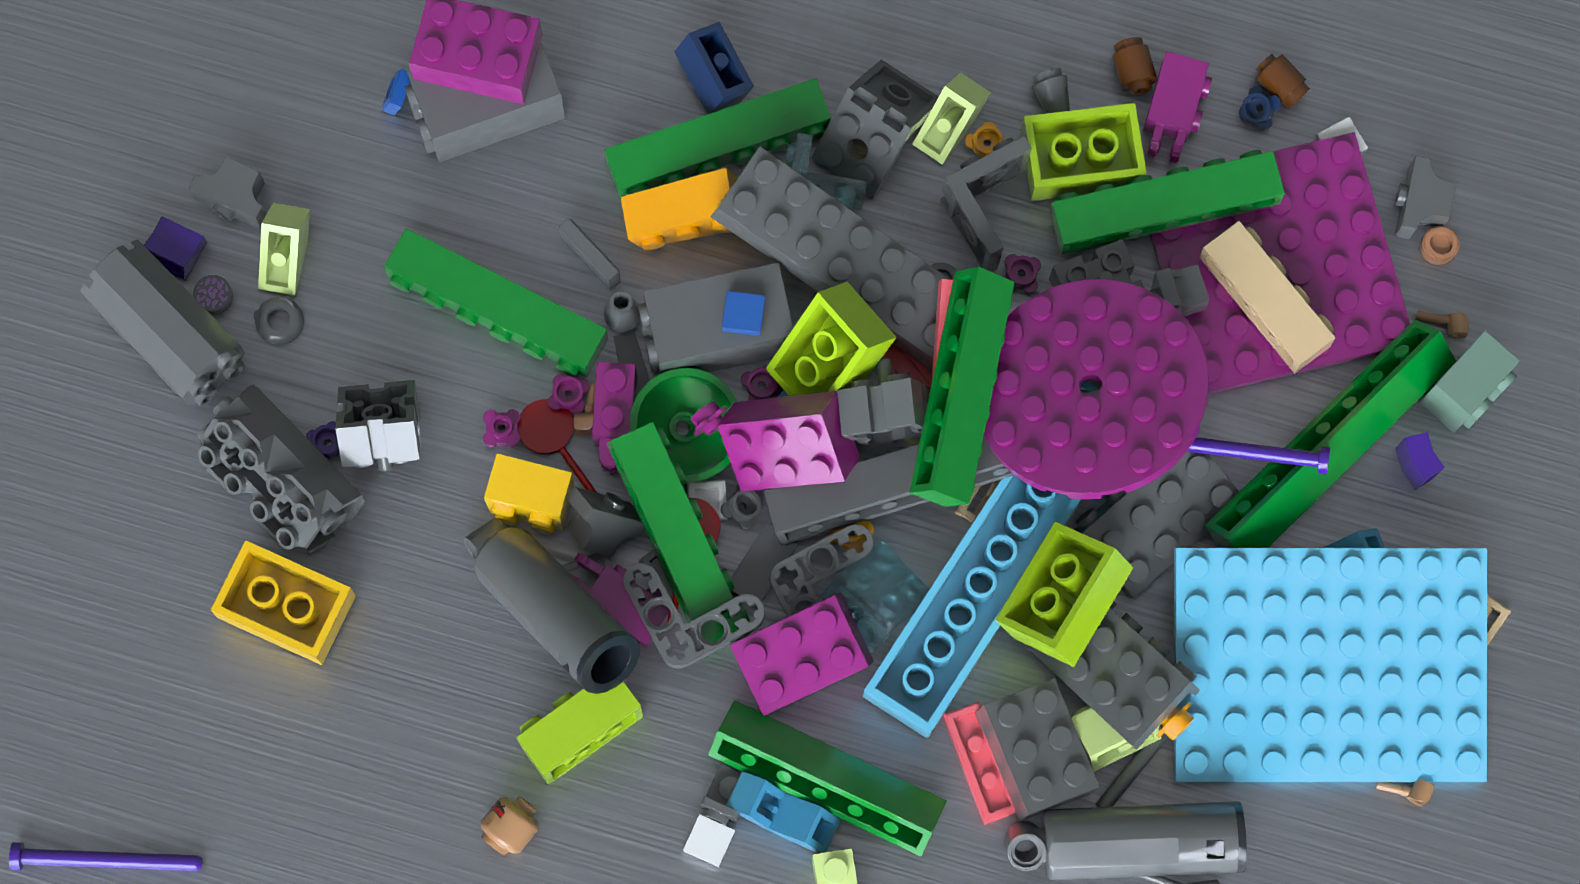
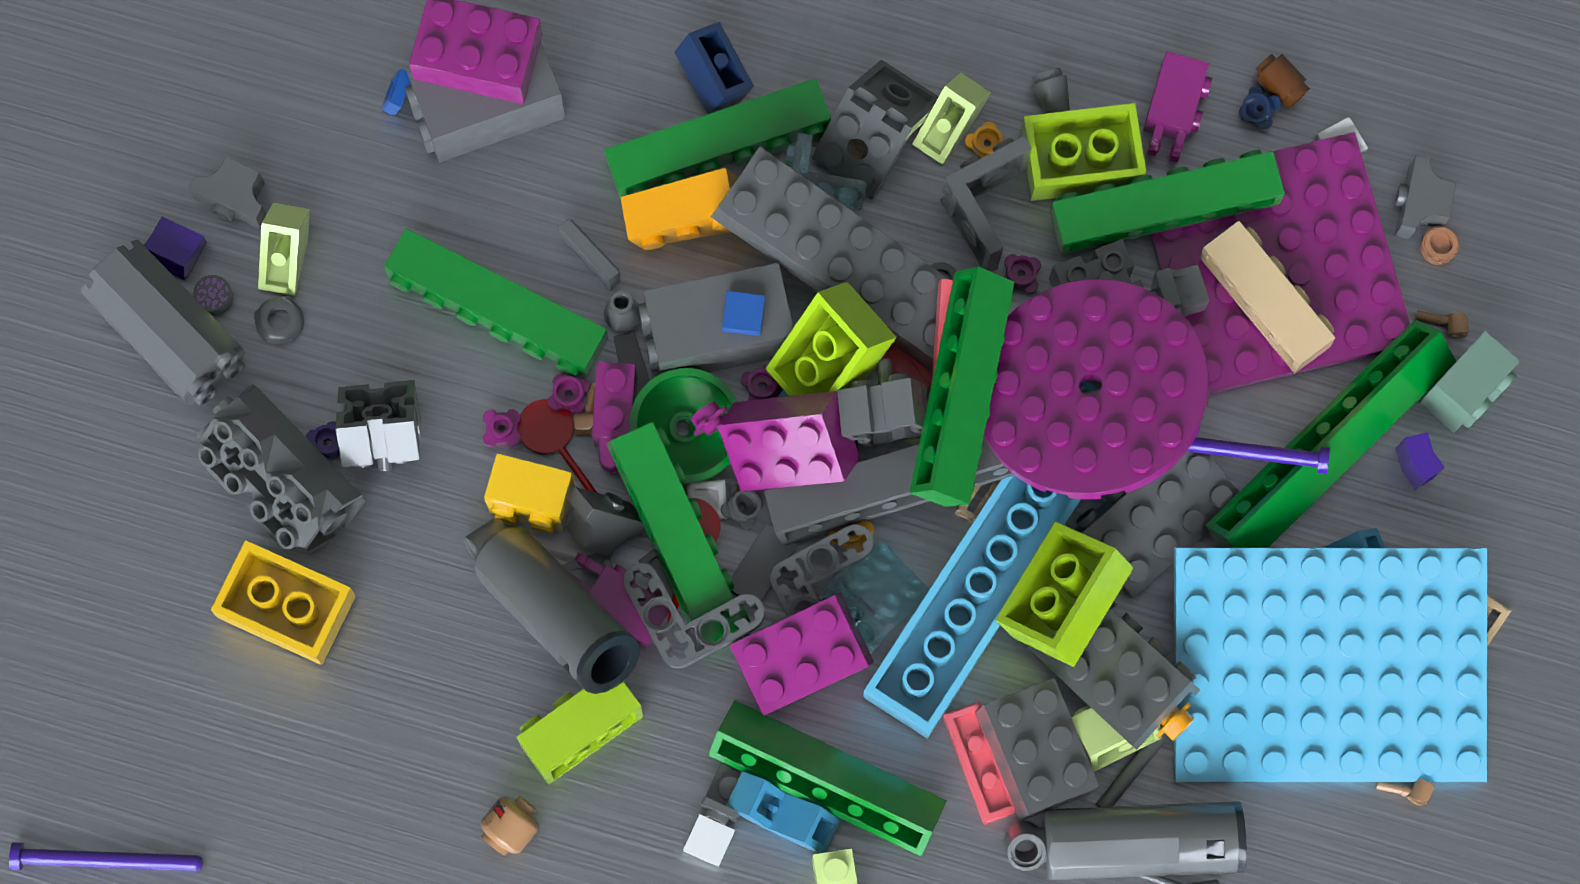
reddish brown brick [1112,37,1158,95] -> none

